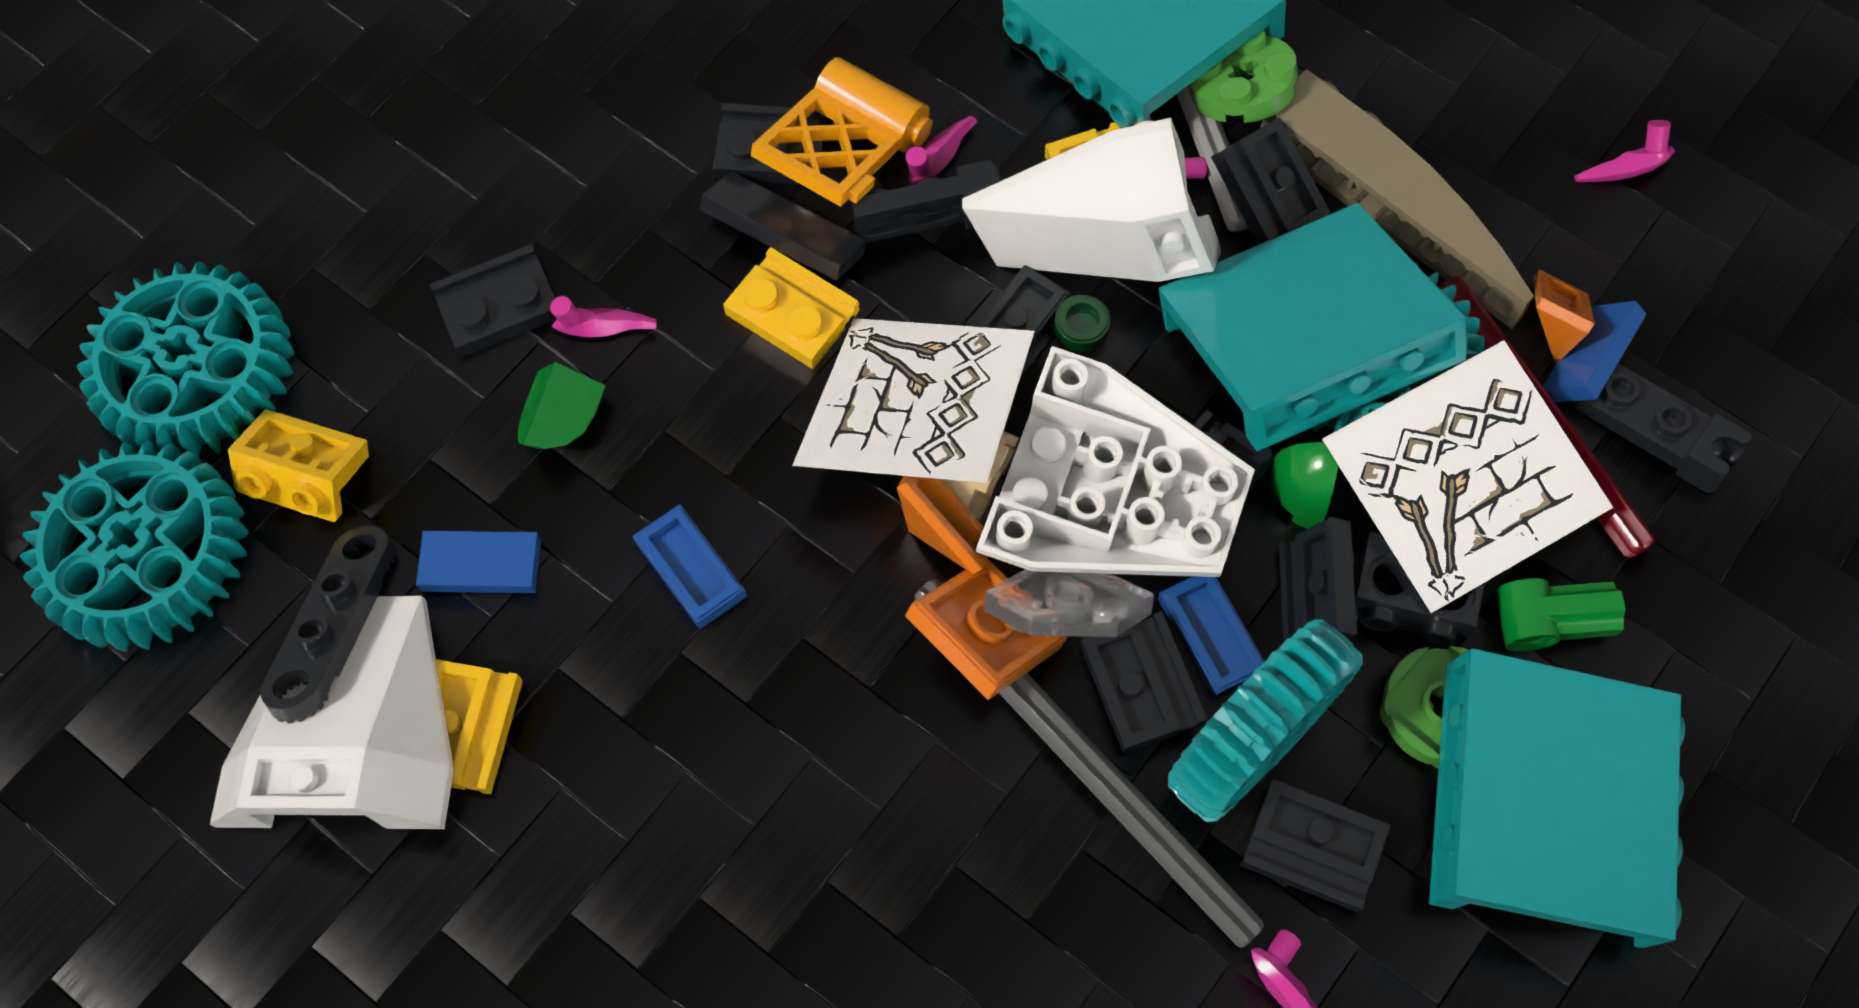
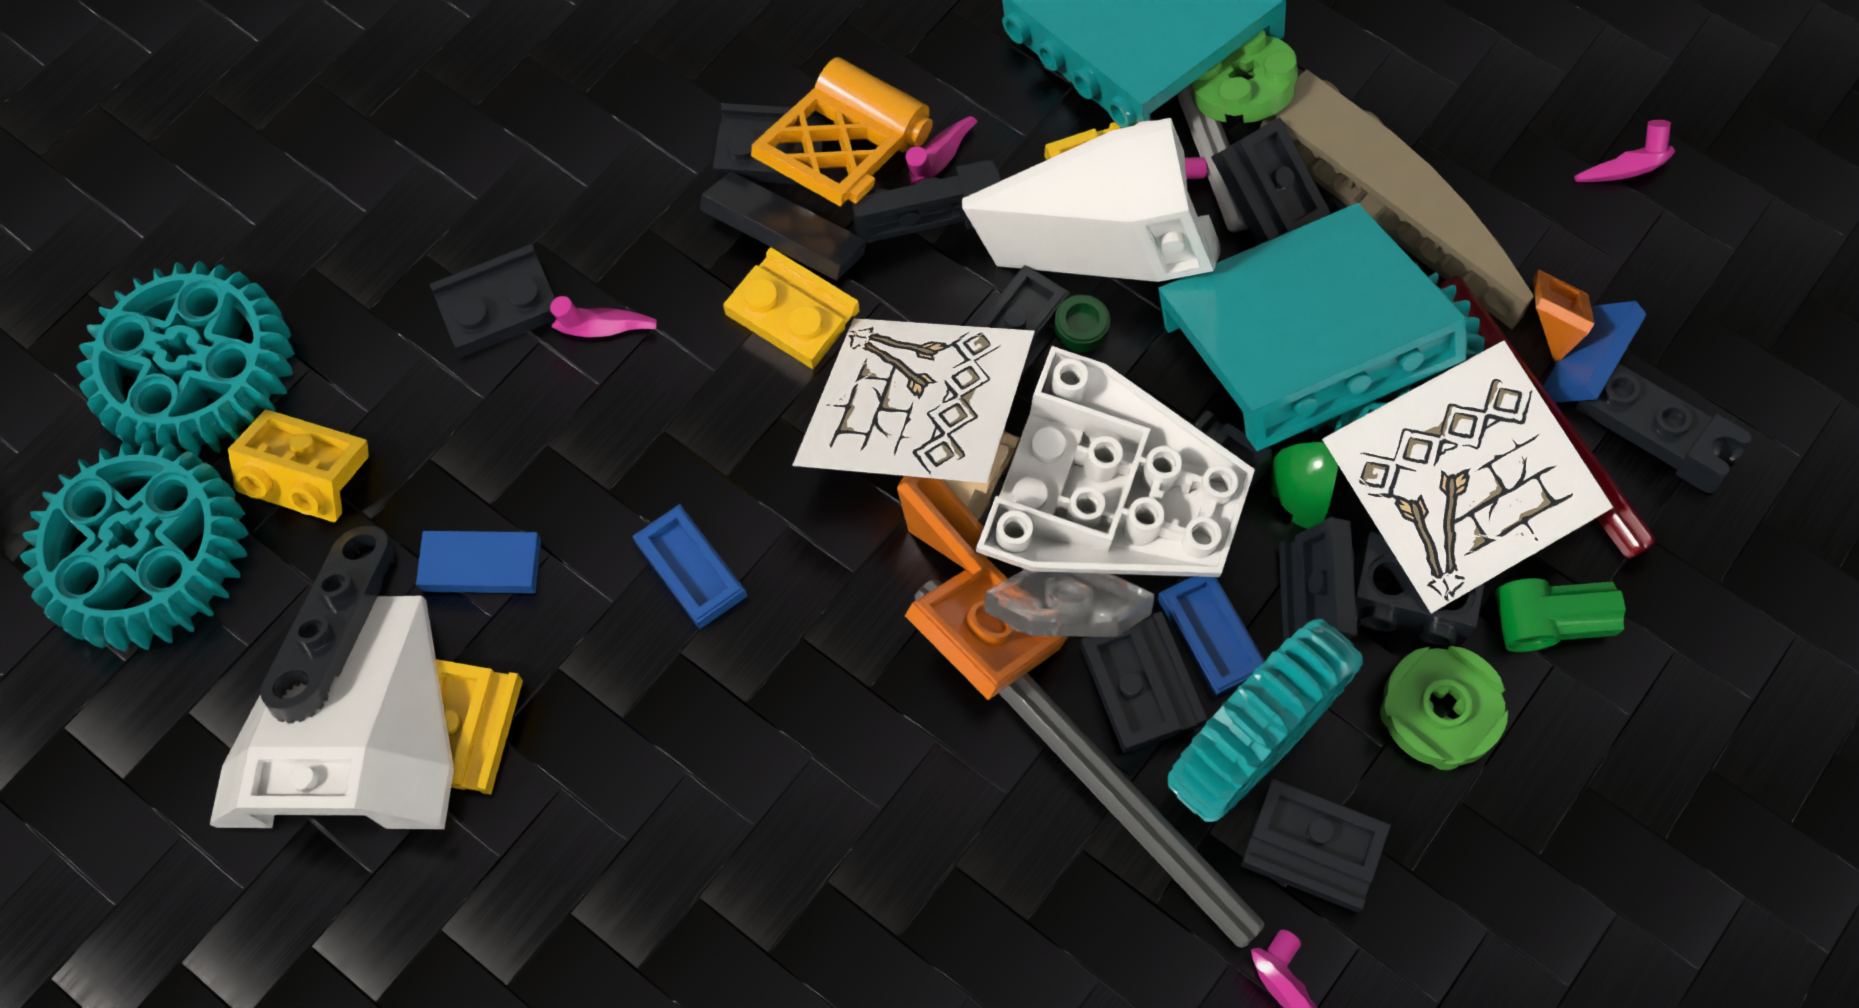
green brick [517,362,606,449] -> none
teal panel [1429,649,1685,948] -> none

